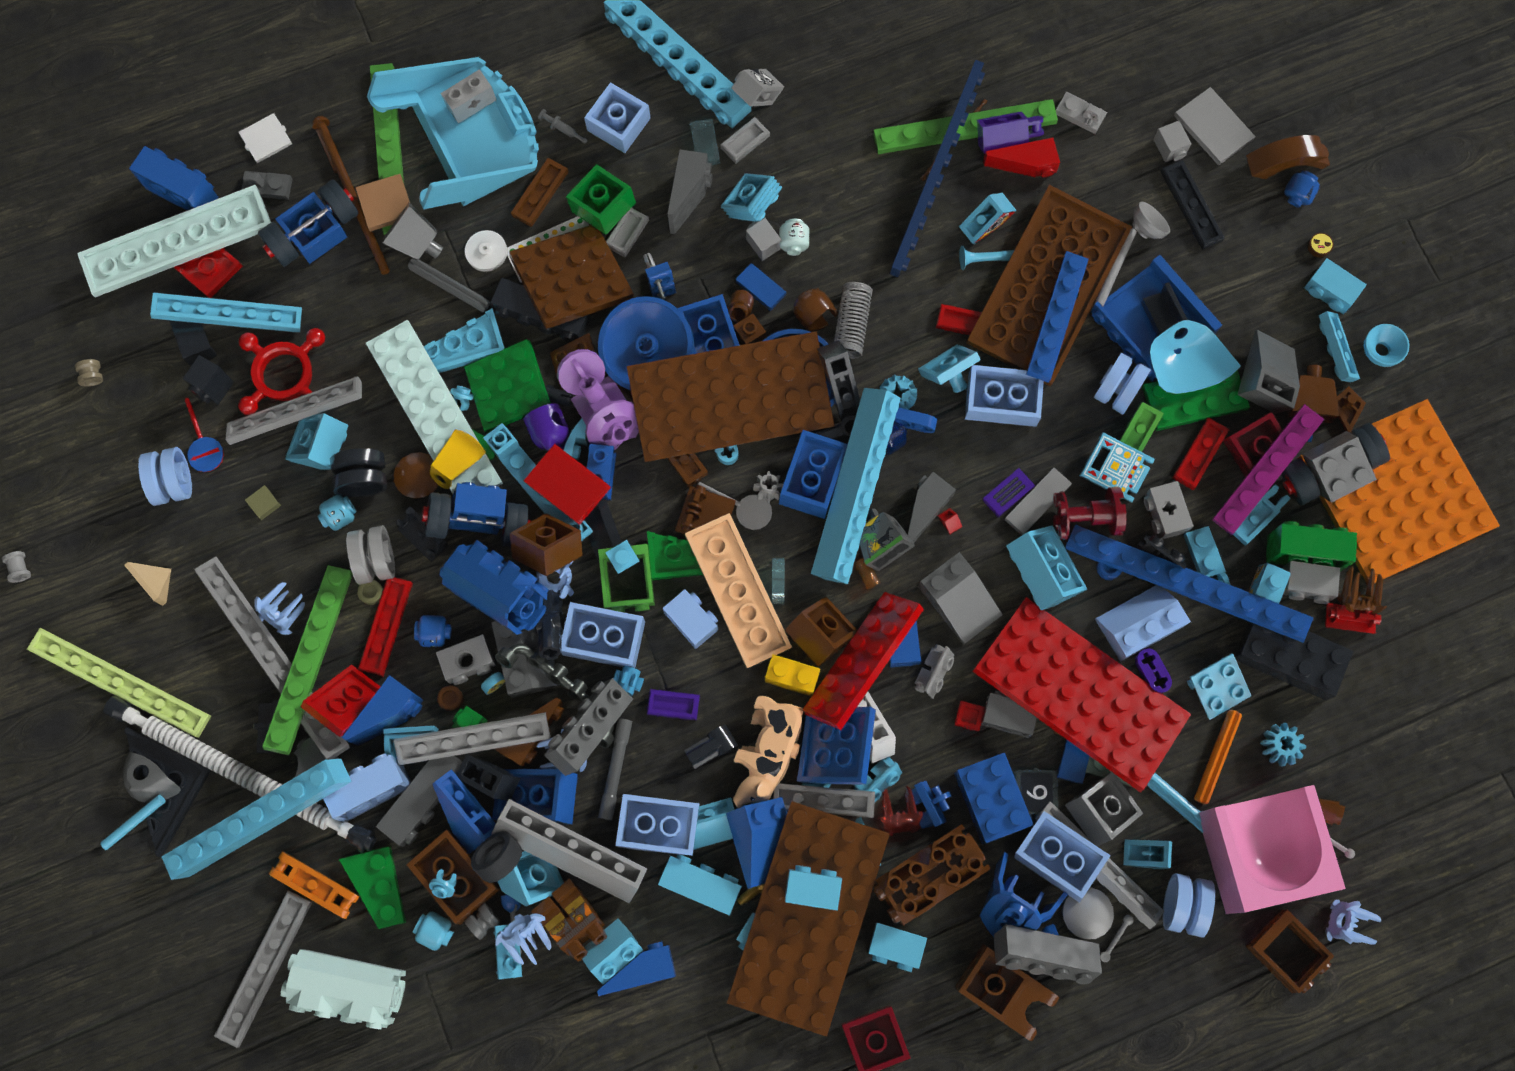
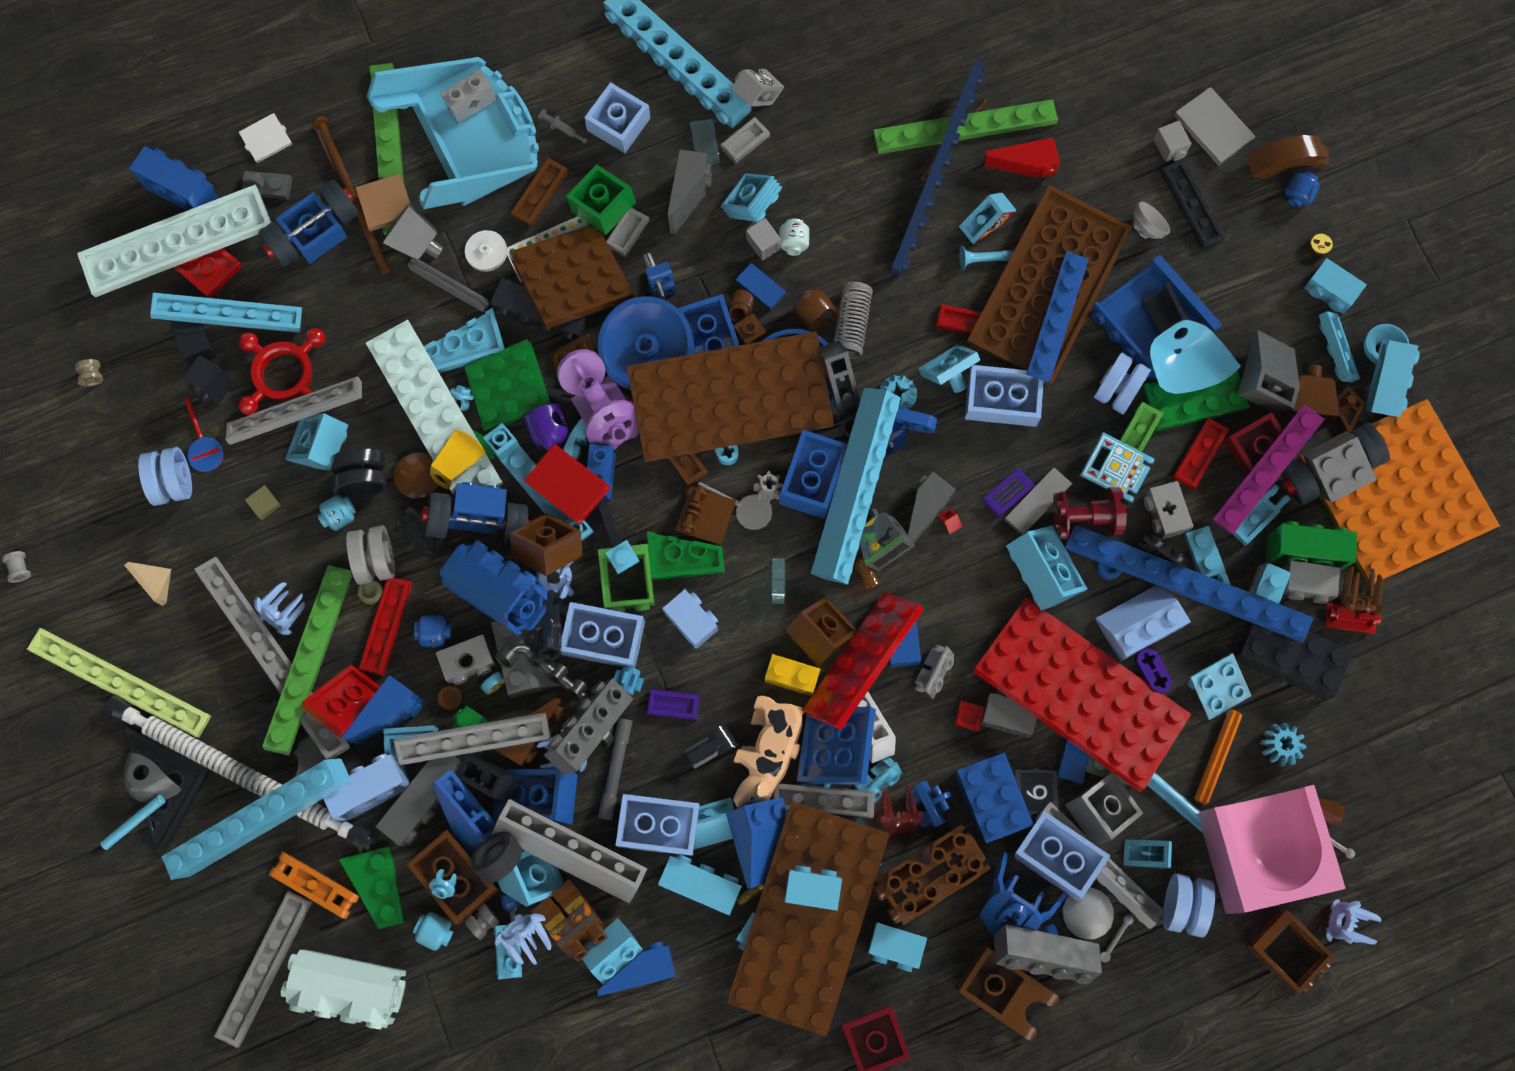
light nougat plate [685,513,792,668] -> none
slope [918,552,1002,645] -> none
dark purple brick [977,111,1044,154] -> none
light grey hinge [1056,91,1107,134] -> none
light grey bar [1094,228,1137,307] -> none
none -> medium azure brick [1365,339,1419,417]

